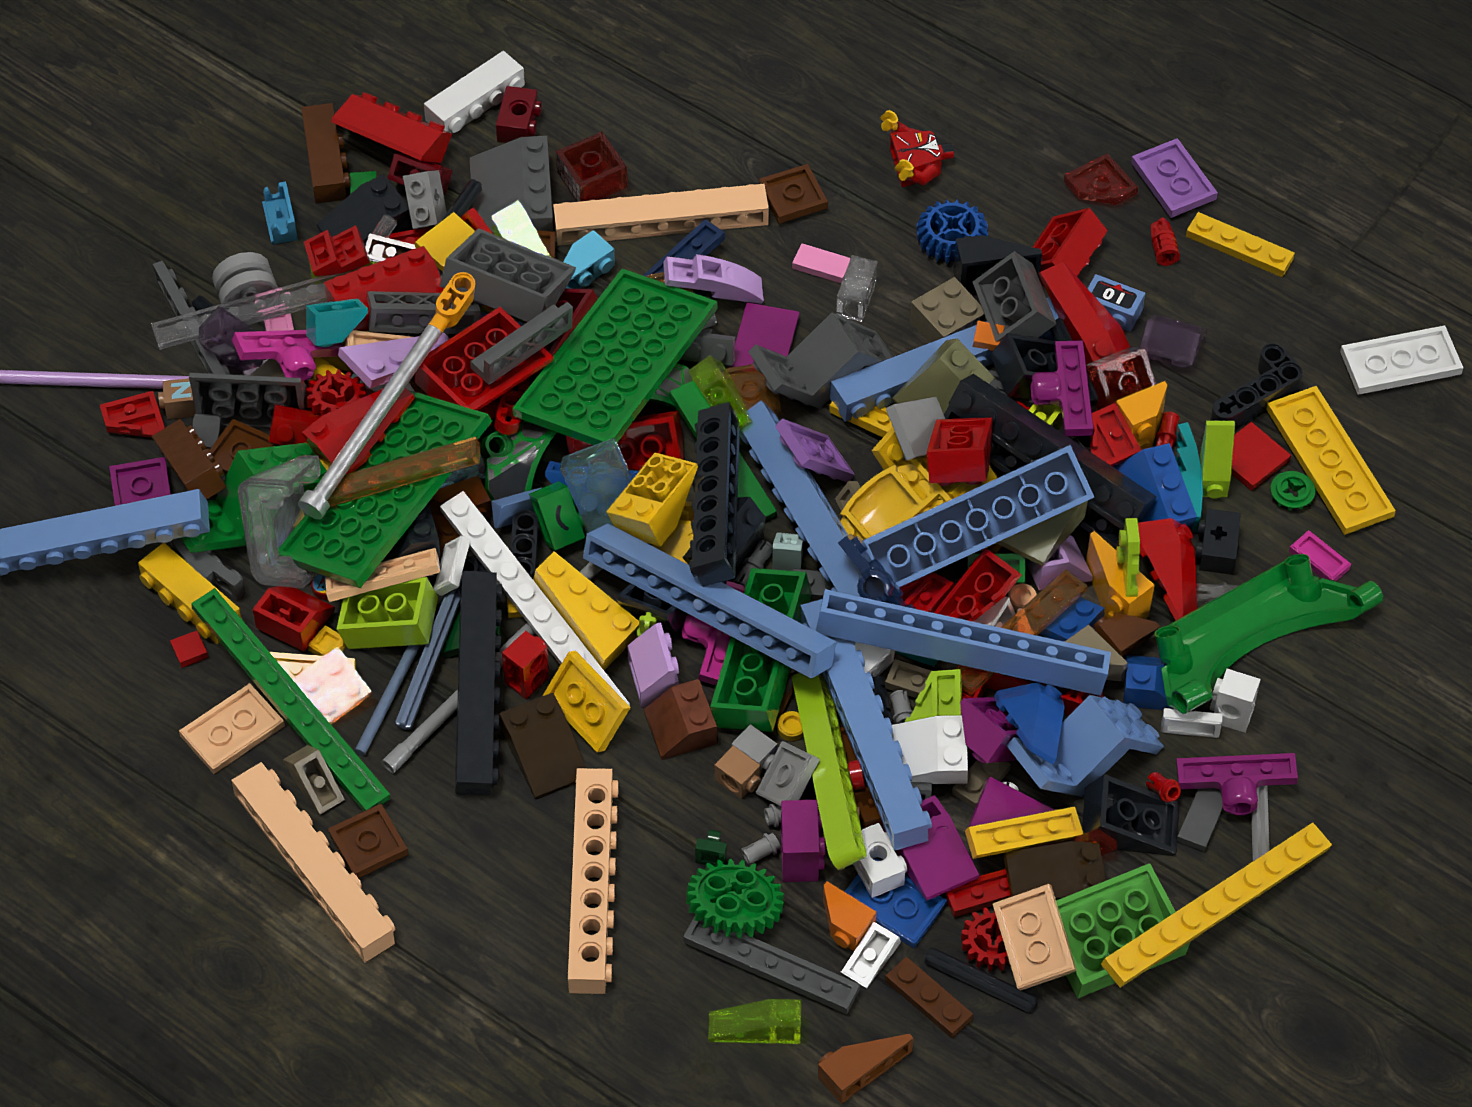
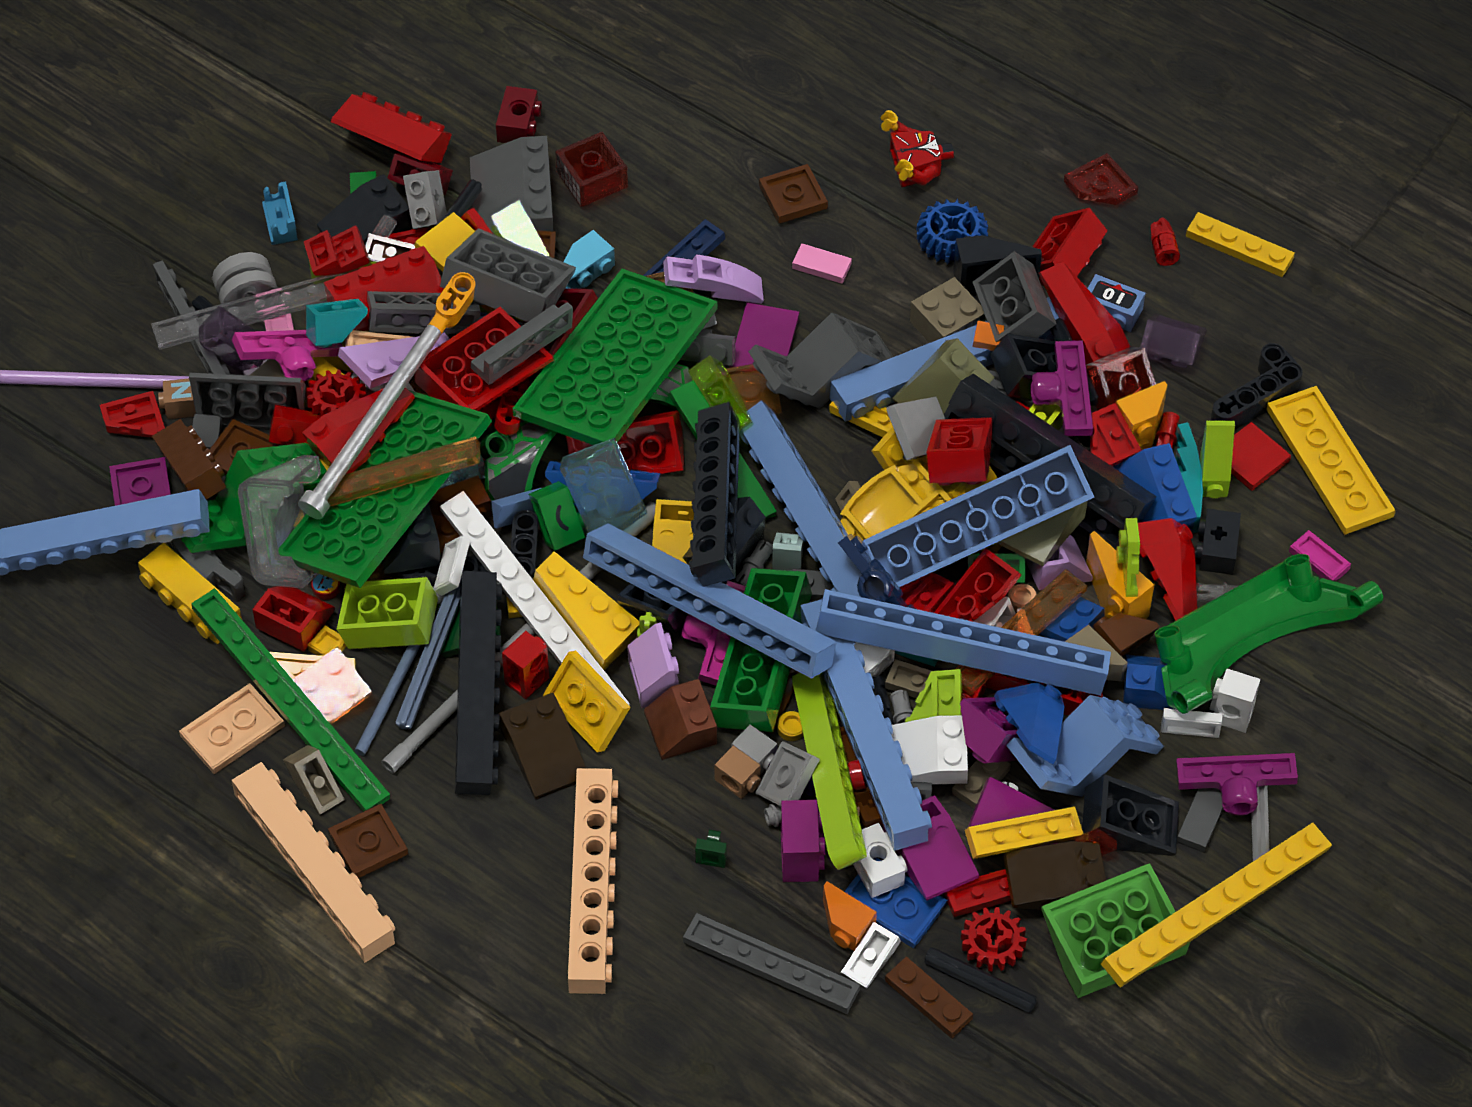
red tile [170,630,208,668] -> none
reddish brown brick [301,103,351,204] -> none
light nougat tile [325,548,440,602] -> none
white brick [424,51,525,134] -> none
light nougat brick [553,184,769,246] -> none
yellow slope [606,453,698,547] -> none
green gear [686,859,784,938] -> none
clear neon green slope [708,999,801,1044] -> none
light grey pin [741,833,781,866] -> none
medium lavender plate [775,419,855,483] -> none
dark orange slope [818,1034,913,1104] -> none
clear brick [836,255,878,322] -> none
light nougat tile [993,884,1077,991] -> none
medium lavender plate [1131,138,1218,218] -> none
red pin [1146,772,1181,802] -> none
green gear [1270,471,1315,511] -> none
white plate [1340,325,1463,395] -> none

